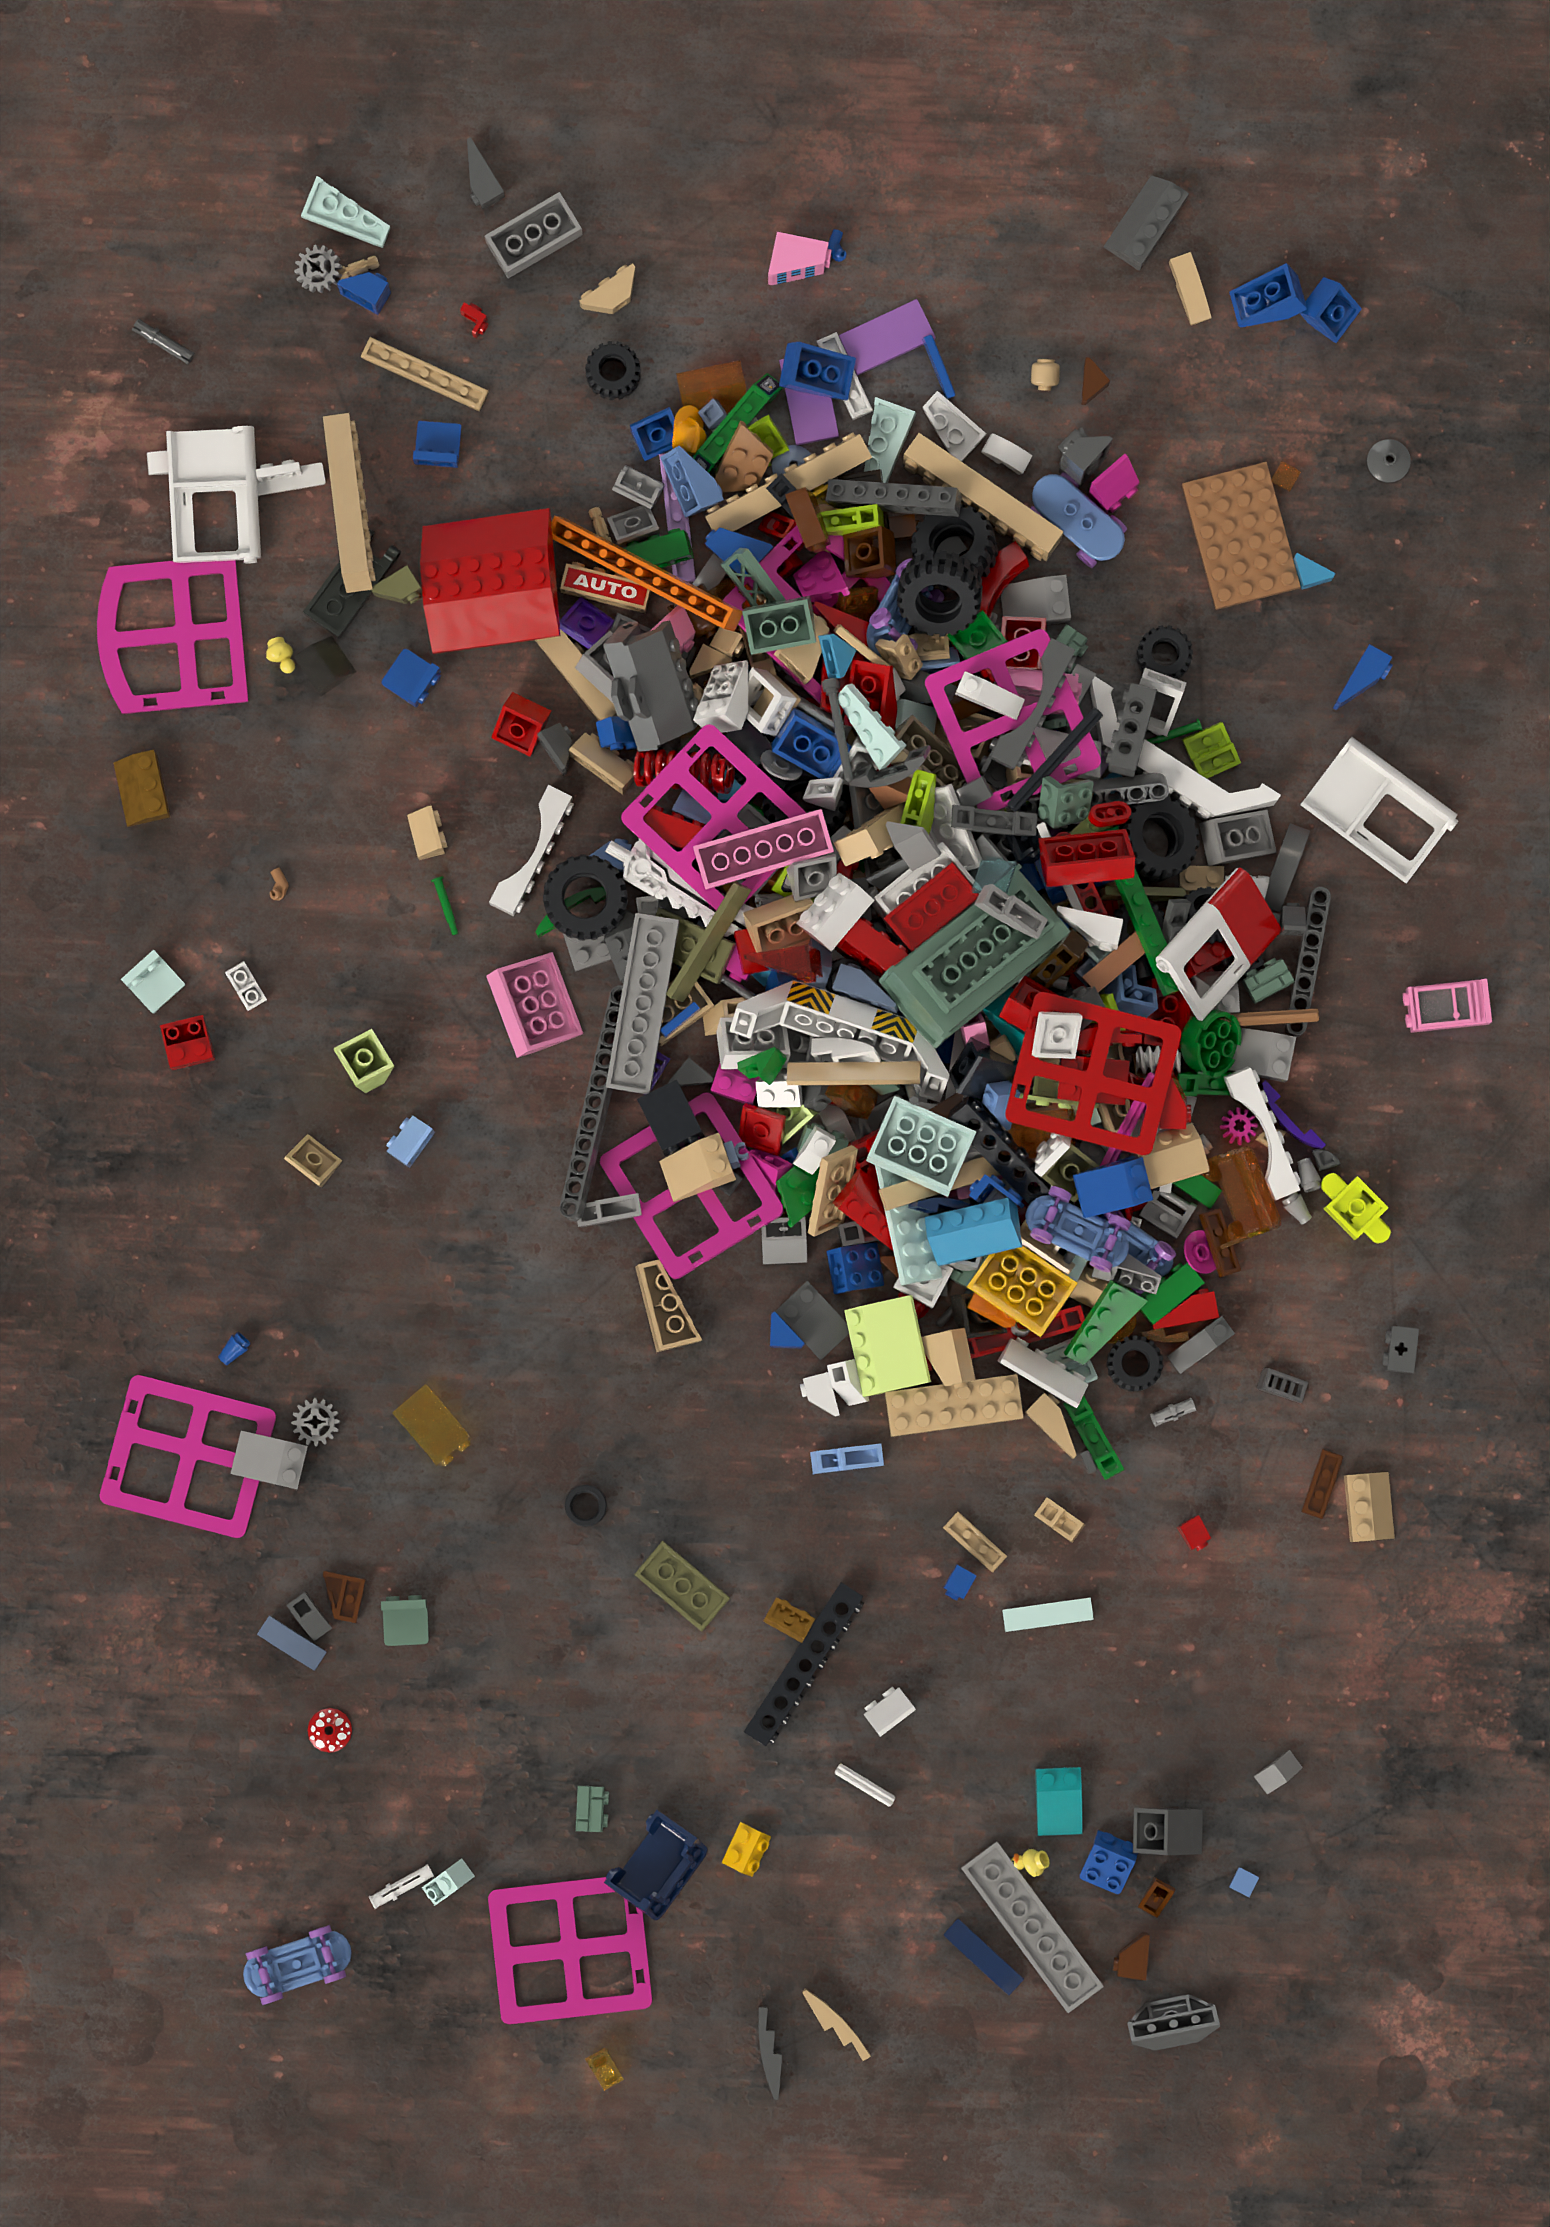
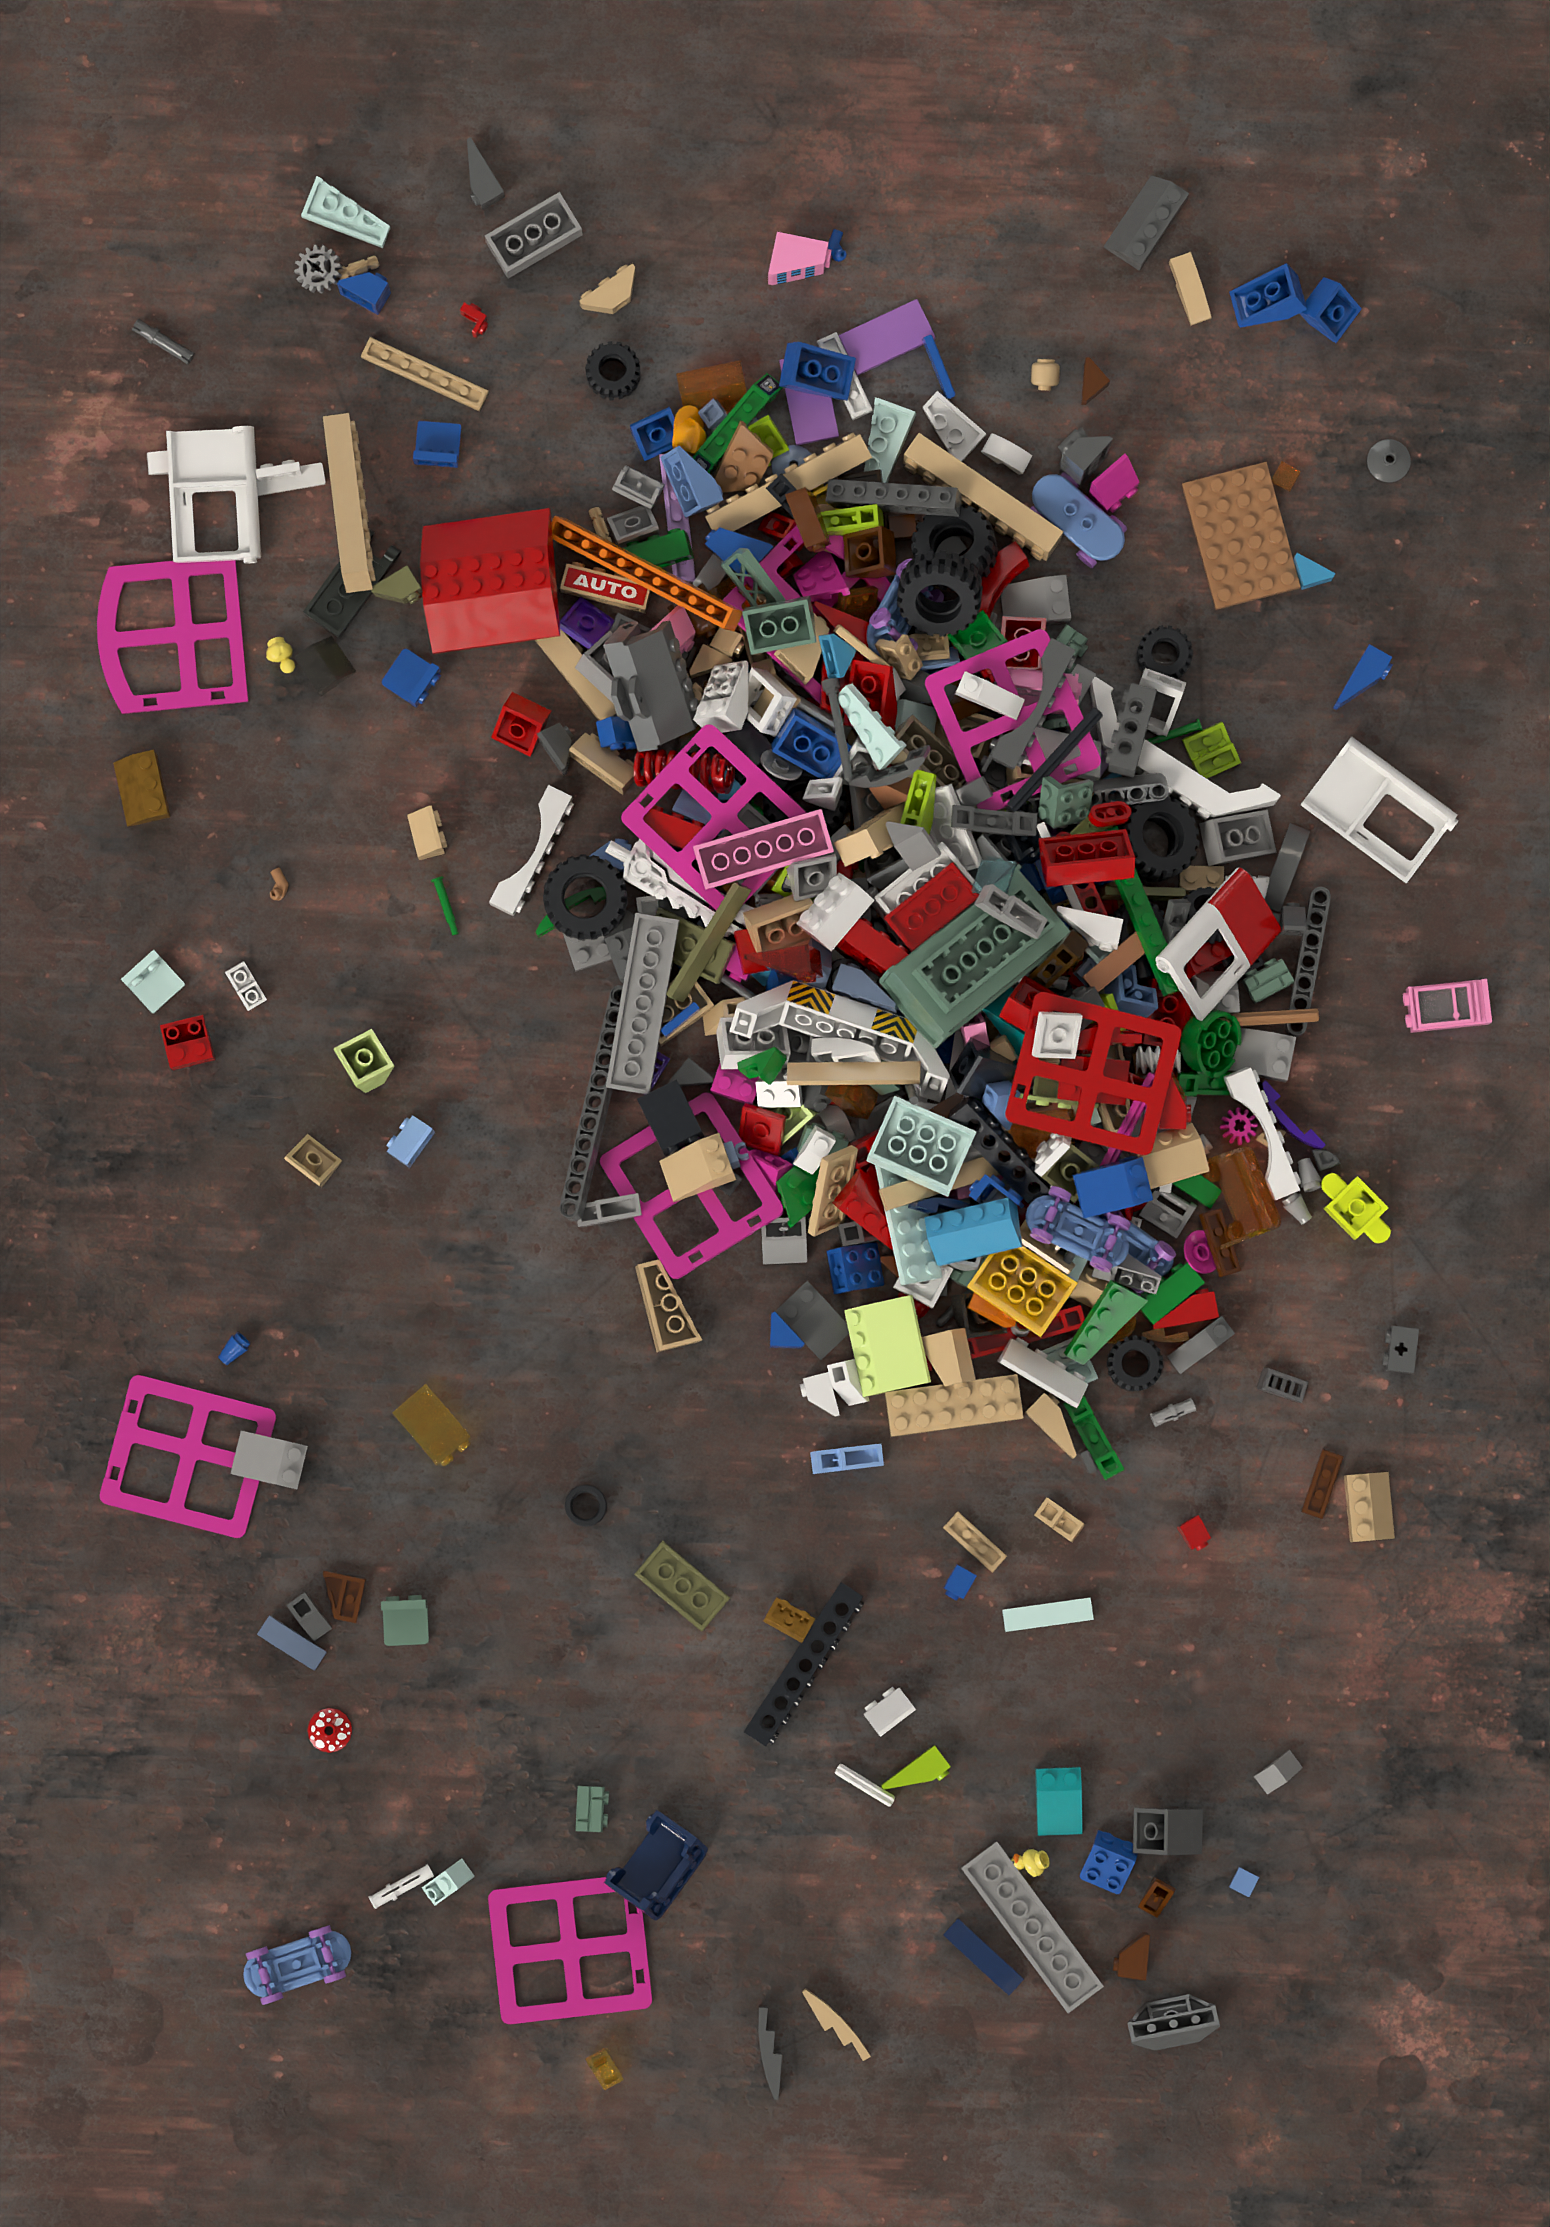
light grey gear [291,1398,340,1446] -> none
bright pink slope [486,952,583,1058] -> none
yellow bracket [722,1822,771,1877] -> none
none -> lime slope [881,1745,951,1790]

